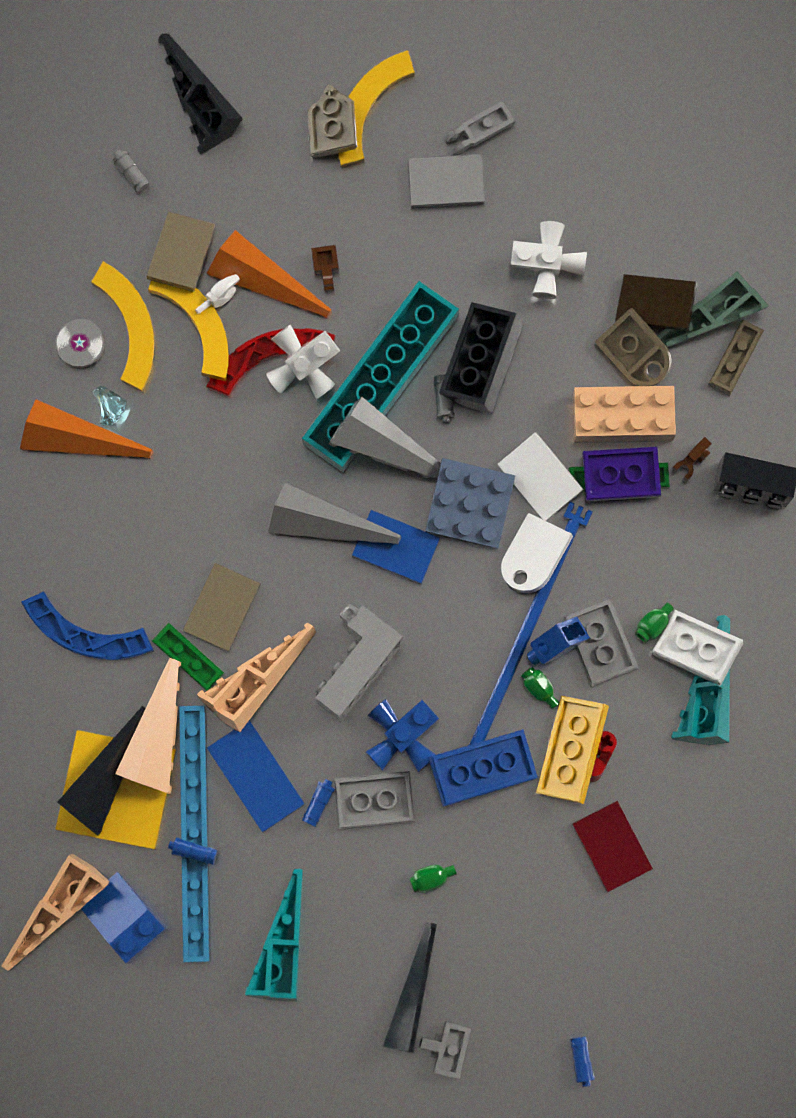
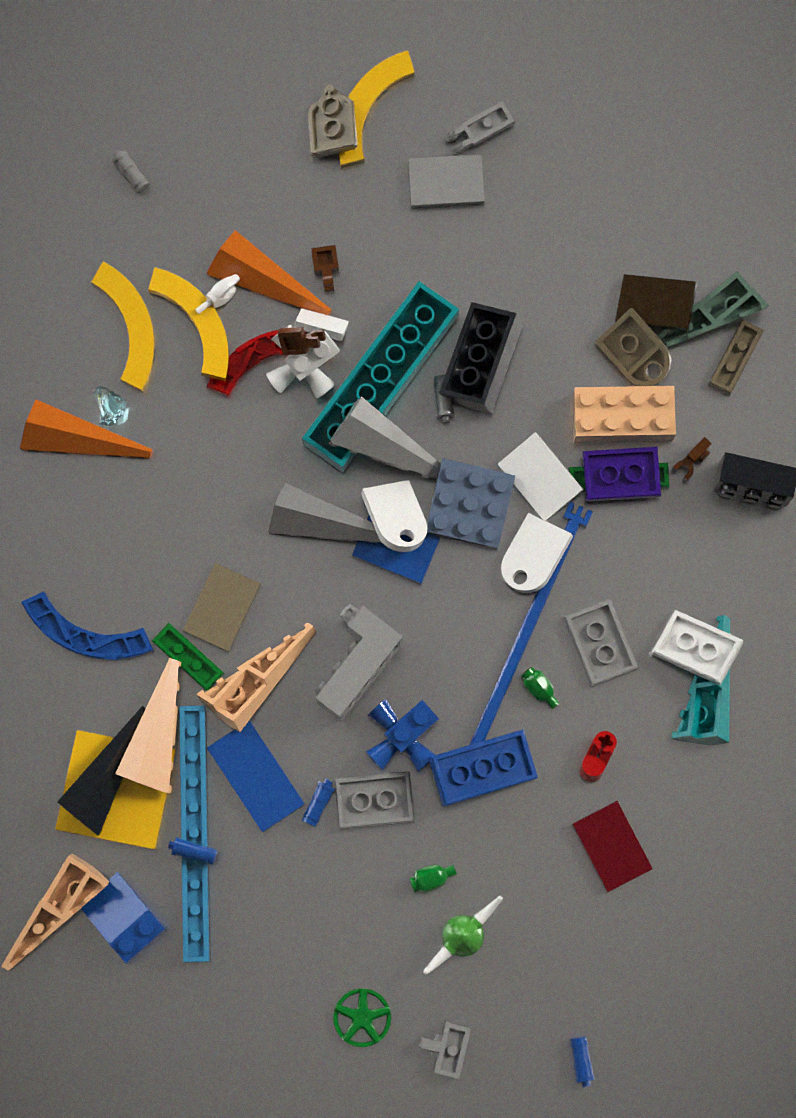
light grey tile [55,319,105,368] -> none
dark tan tile [147,212,215,292] -> none
black wedge [158,33,243,153] -> none
teal wedge [245,869,303,1002] -> none
black wedge [383,922,437,1053] -> none
white brick [511,221,587,299] -> none
blue torso [527,617,590,665] -> none
yellow tile [536,696,609,804] -> none
green plant [635,603,674,643] -> none
none -> reddish brown plate [277,327,326,355]
none -> white tile [294,308,349,341]
none -> green wheel [333,988,391,1047]
none -> white tile [361,480,427,552]
none -> bright green helmet [423,896,503,975]

